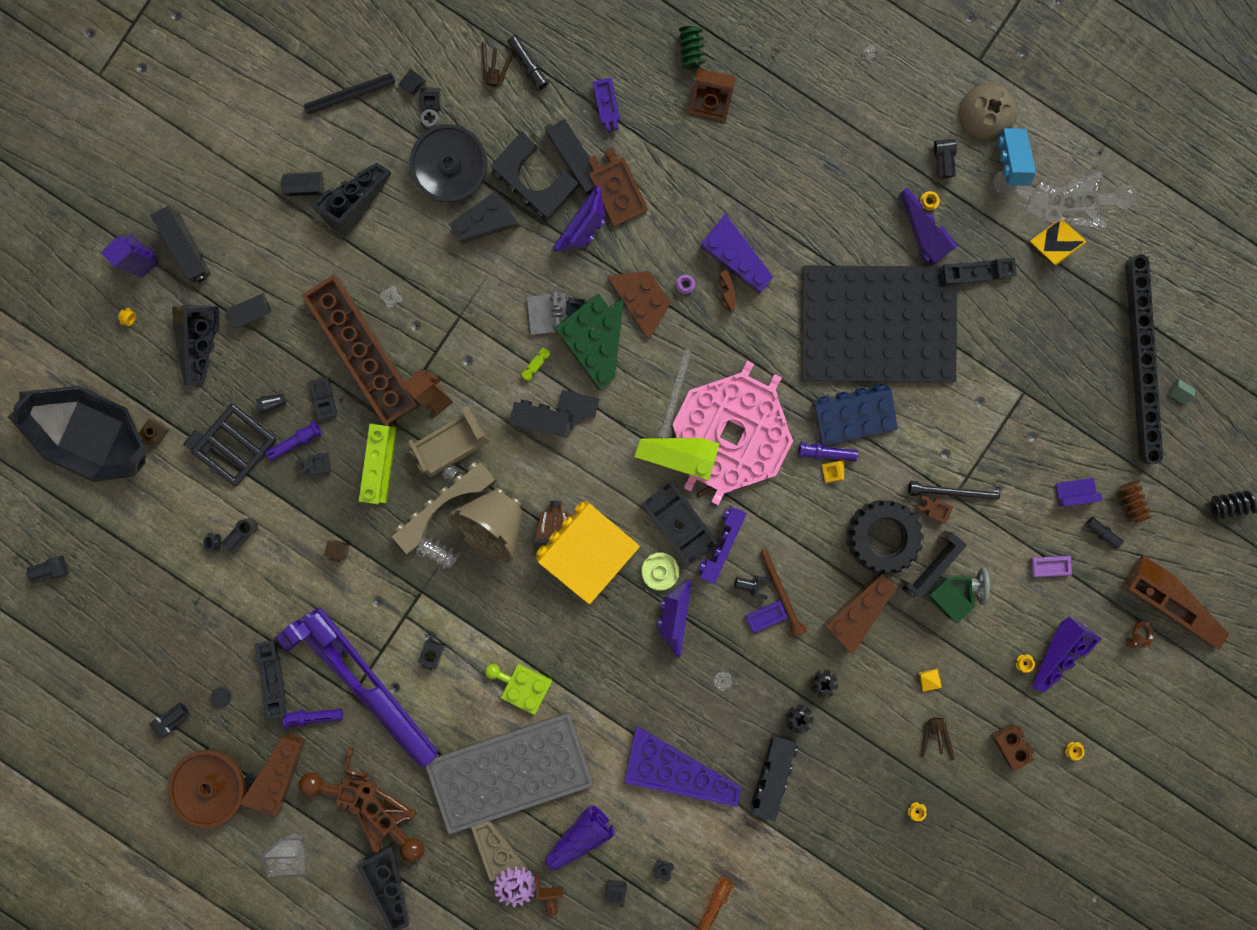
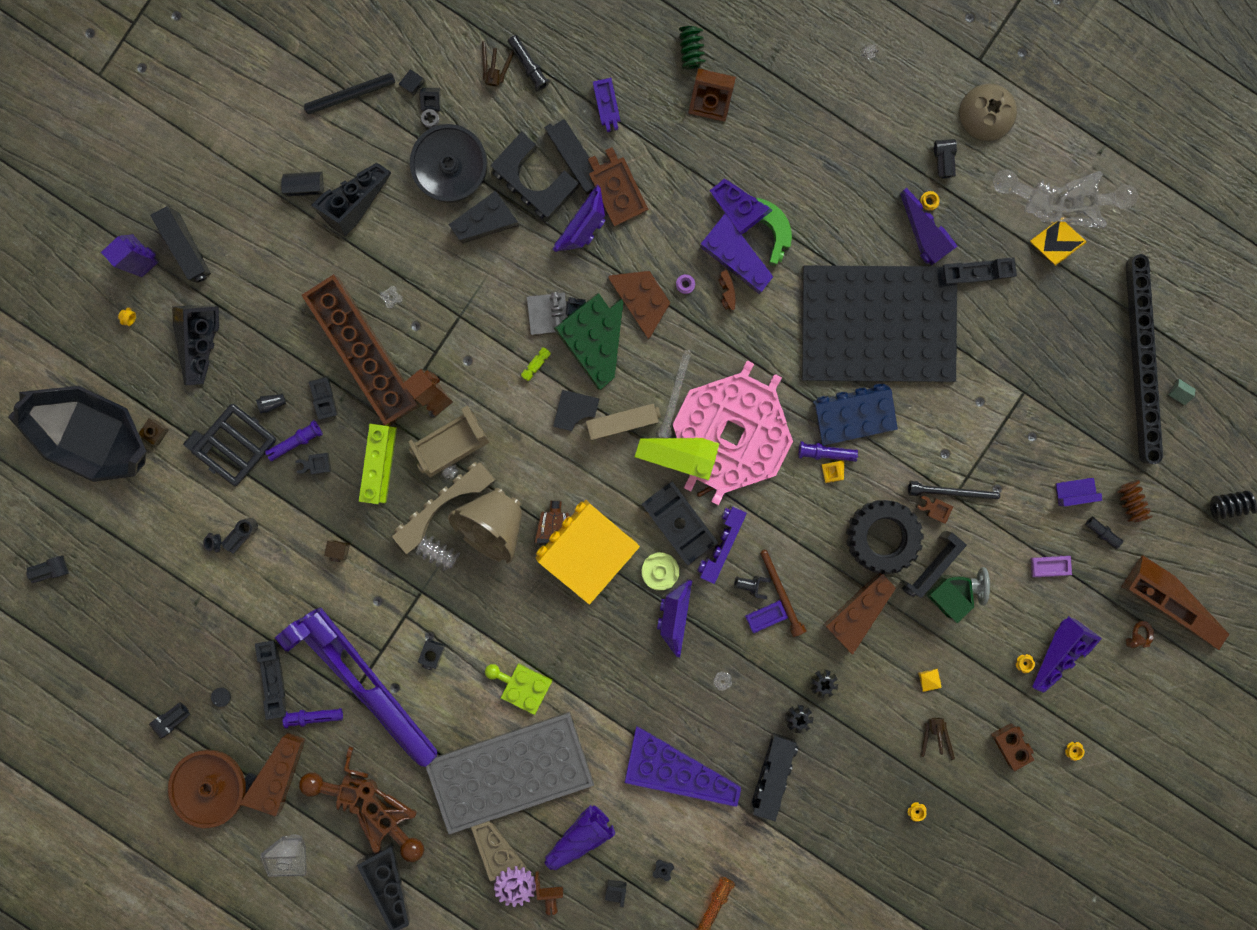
black hinge [226,293,272,328] -> none
black brick [509,399,573,438] -> none
dark azure brick [997,128,1036,186] -> none
none -> dark tan slope [586,404,661,441]
none -> dark purple wing [709,178,773,235]
none -> bright green arch [756,197,792,267]

